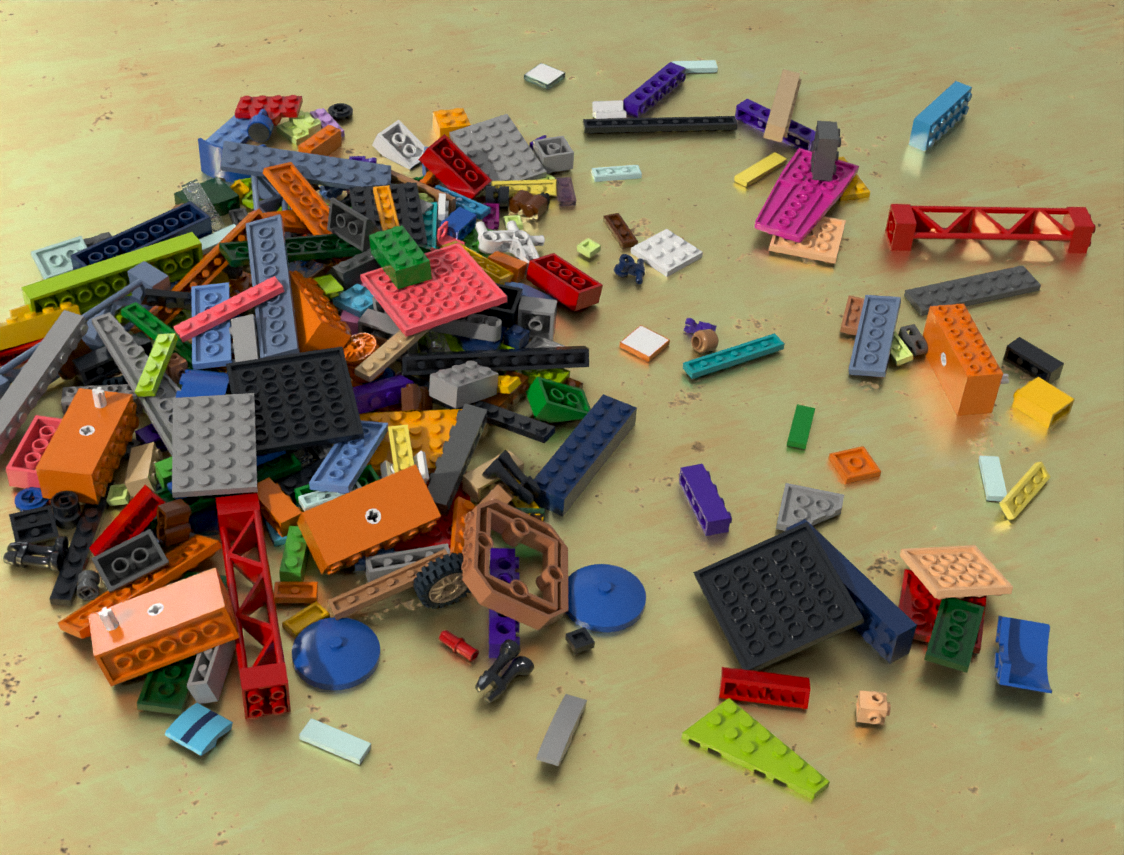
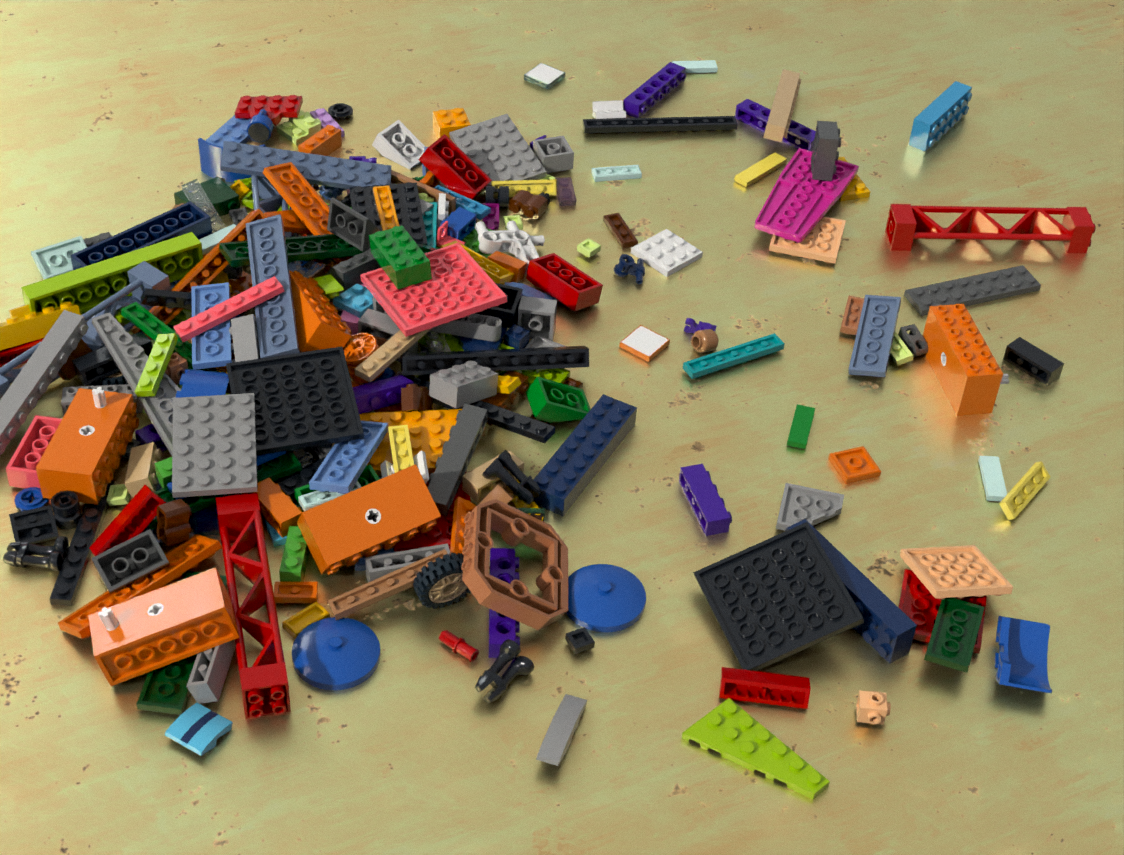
dark grey wheel [77,570,100,600] -> none
light aqua tile [299,718,371,765] -> none
yellow brick [1012,377,1074,429] -> none

